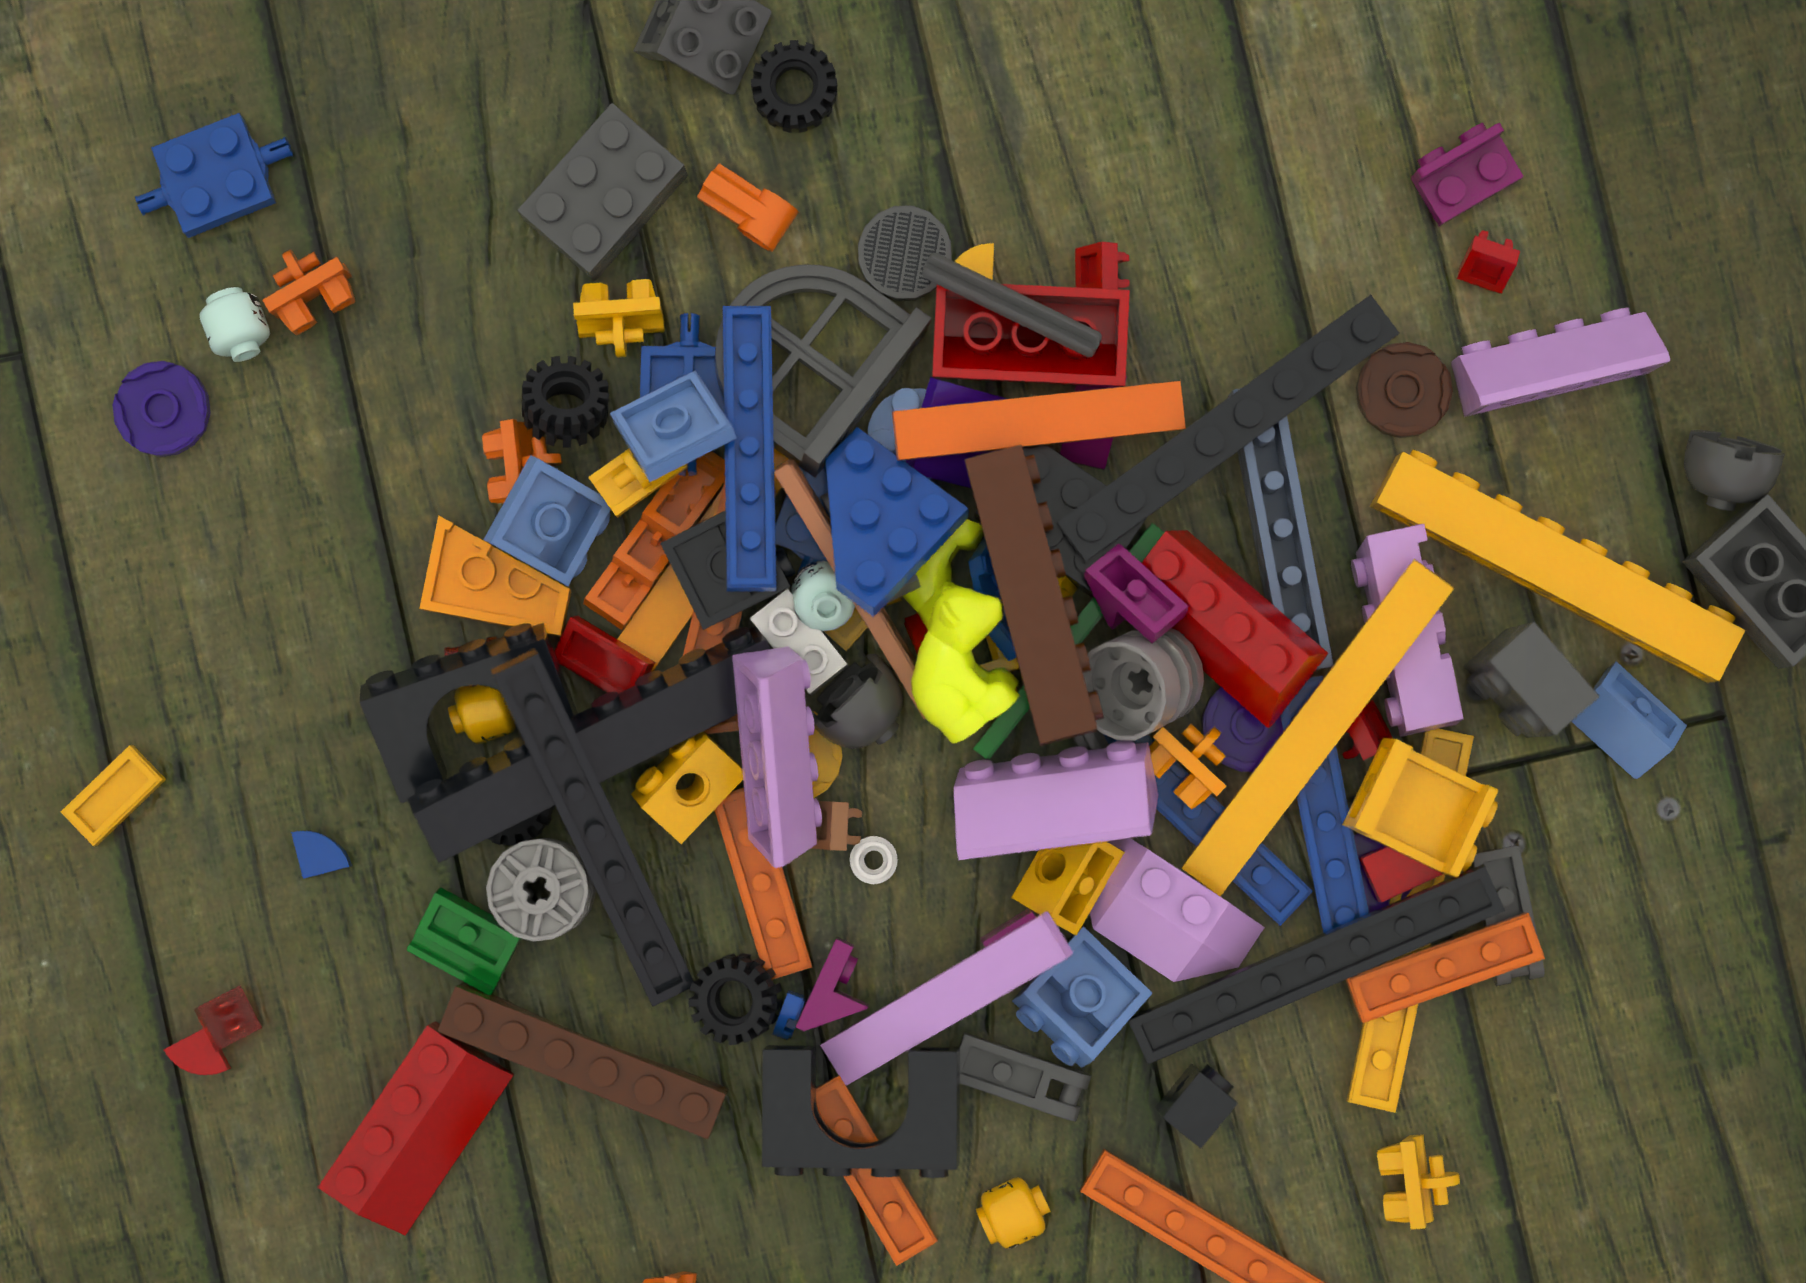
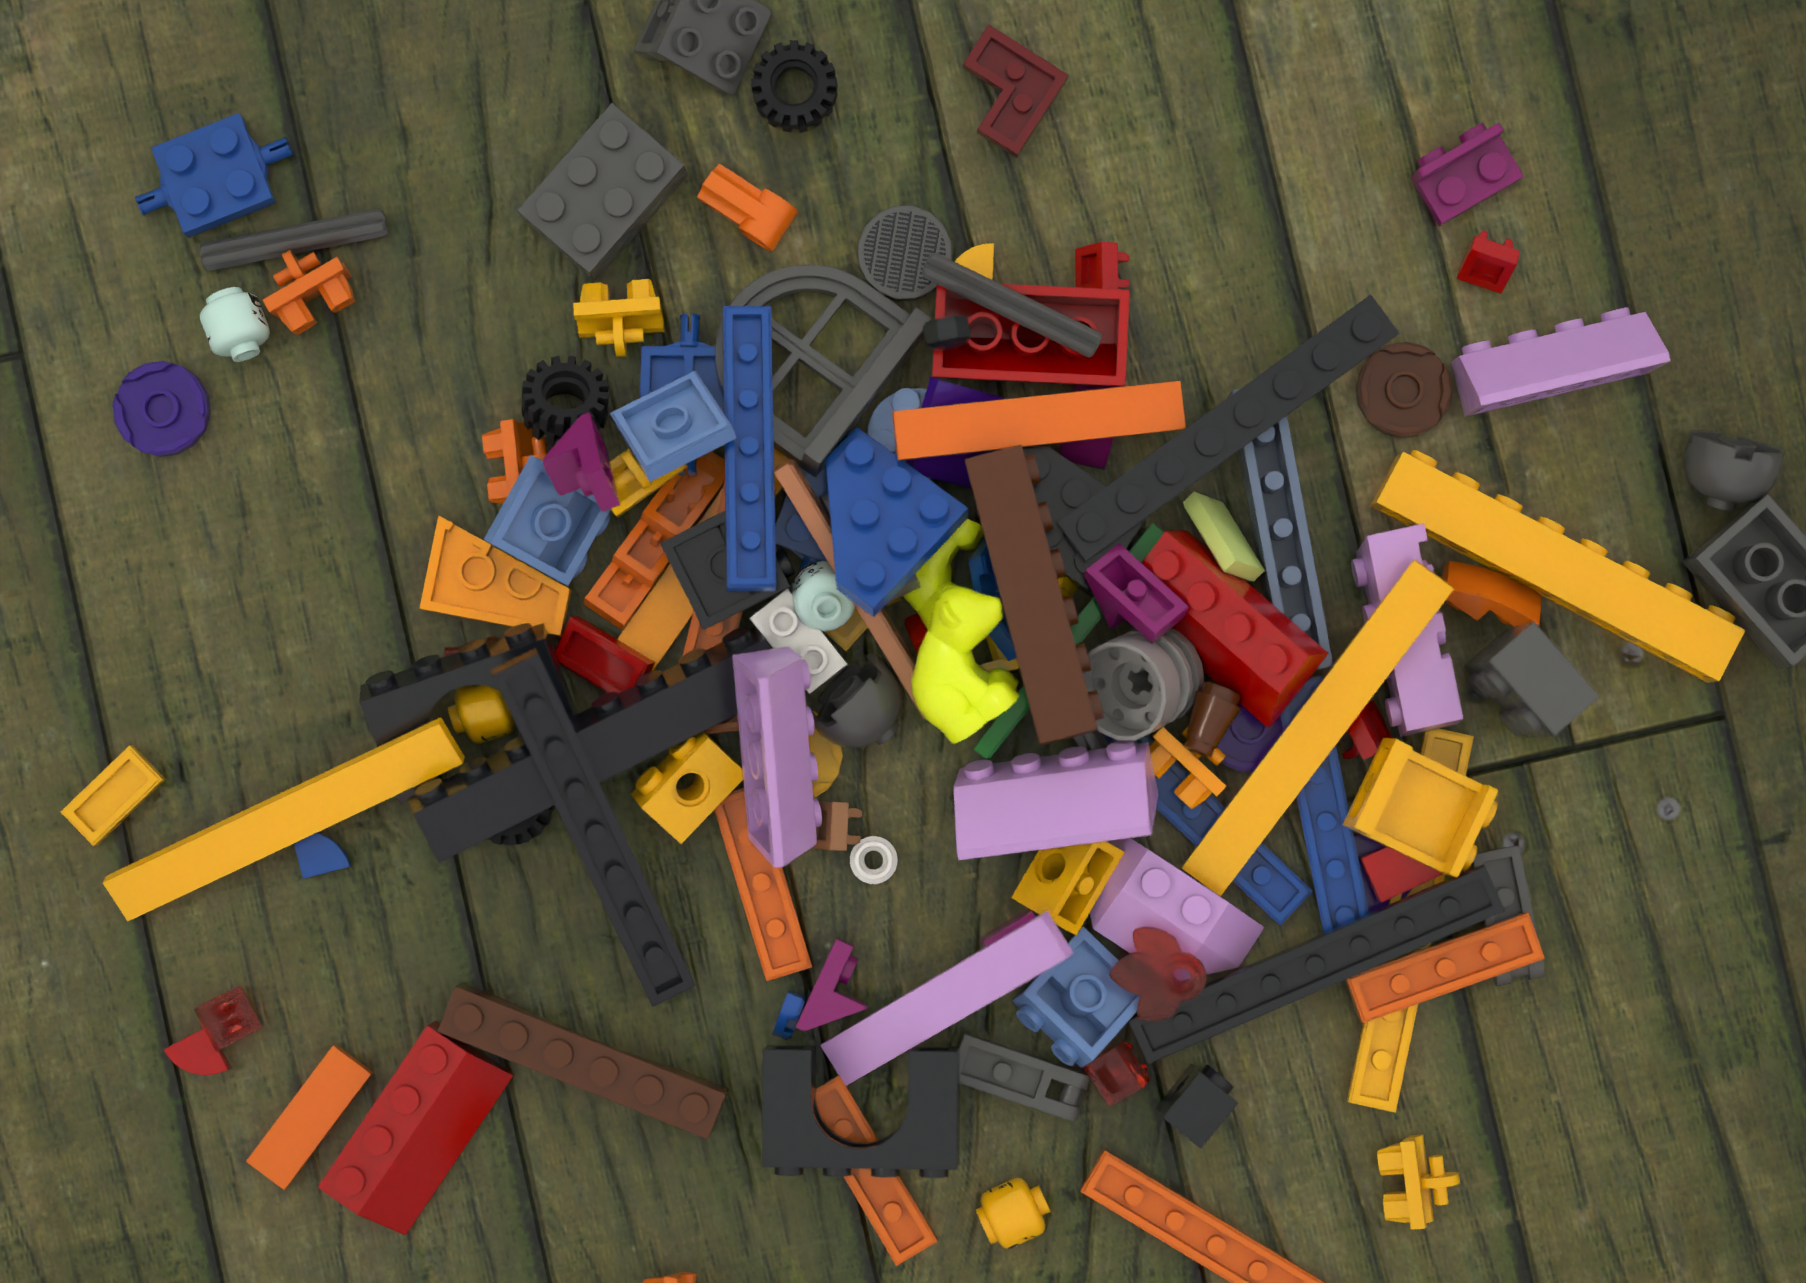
green plate [406,887,522,996] -> none
light grey wheel [486,838,596,942] -> none
black tyre [689,953,783,1045] -> none
medium blue panel [1571,661,1687,779] -> none
none -> yellow tile [103,717,465,921]
none -> dark grey axle [200,208,388,271]
none -> orange tile [246,1044,374,1190]
none -> magenta slope [543,412,620,512]
none -> black tile [923,316,971,351]
none -> dark red plate [963,24,1069,158]
none -> clear red tile [1082,1040,1151,1107]
none -> clear red plate [1109,927,1207,1021]
none -> yellowish green tile [1183,491,1265,582]
none -> reddish brown cone [1184,682,1241,758]
none -> orange slope [1442,561,1542,627]

